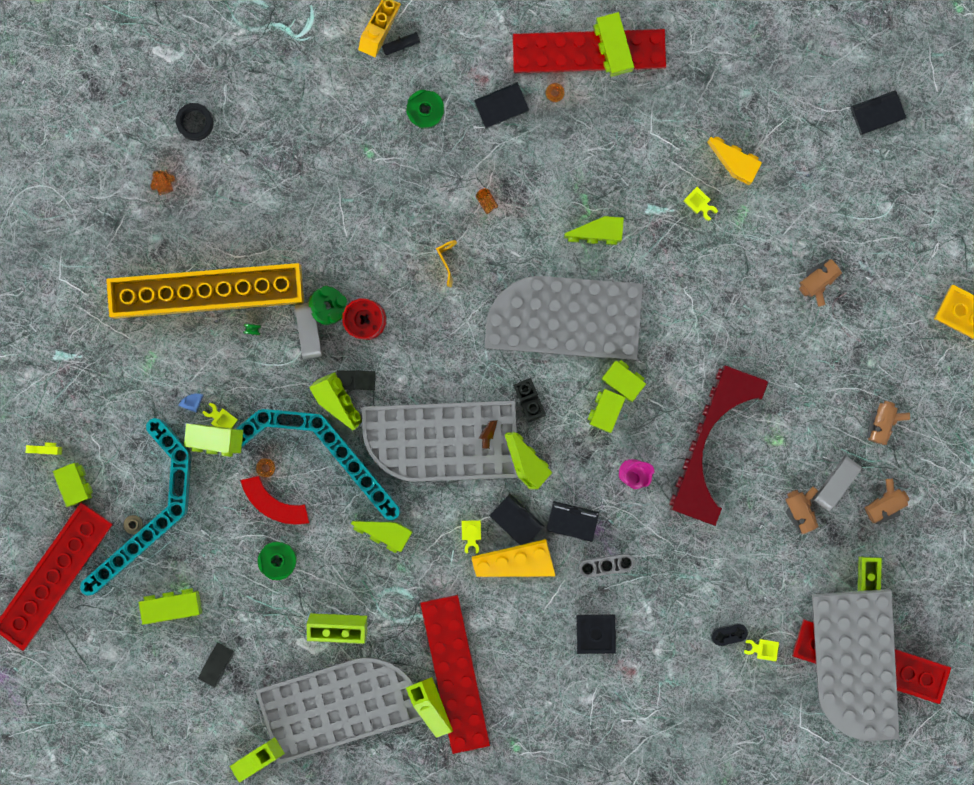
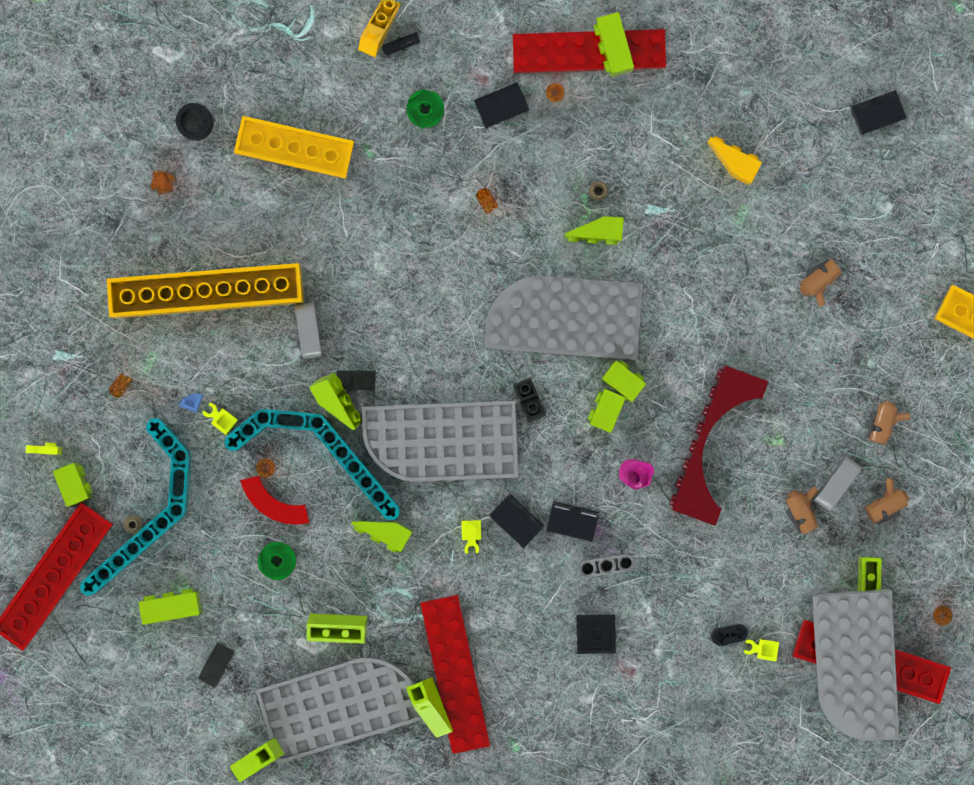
brick [184,424,243,457] -> none
green bush [243,324,261,335] -> none
green plate [308,285,347,325] -> none
red wheel [342,298,387,340] -> none
yellow piece [436,240,457,288] -> none
yellow wing [472,539,555,577] -> none
reddish brown bar [479,420,498,449] -> none
lime slope [505,432,552,489] -> none
neon yellow plate [683,187,718,221] -> none
none -> clear orange piece [109,373,133,398]
none -> yellow plate [234,116,355,179]
none -> dark tan plate [589,181,608,201]
none -> clear orange plate [933,606,953,626]

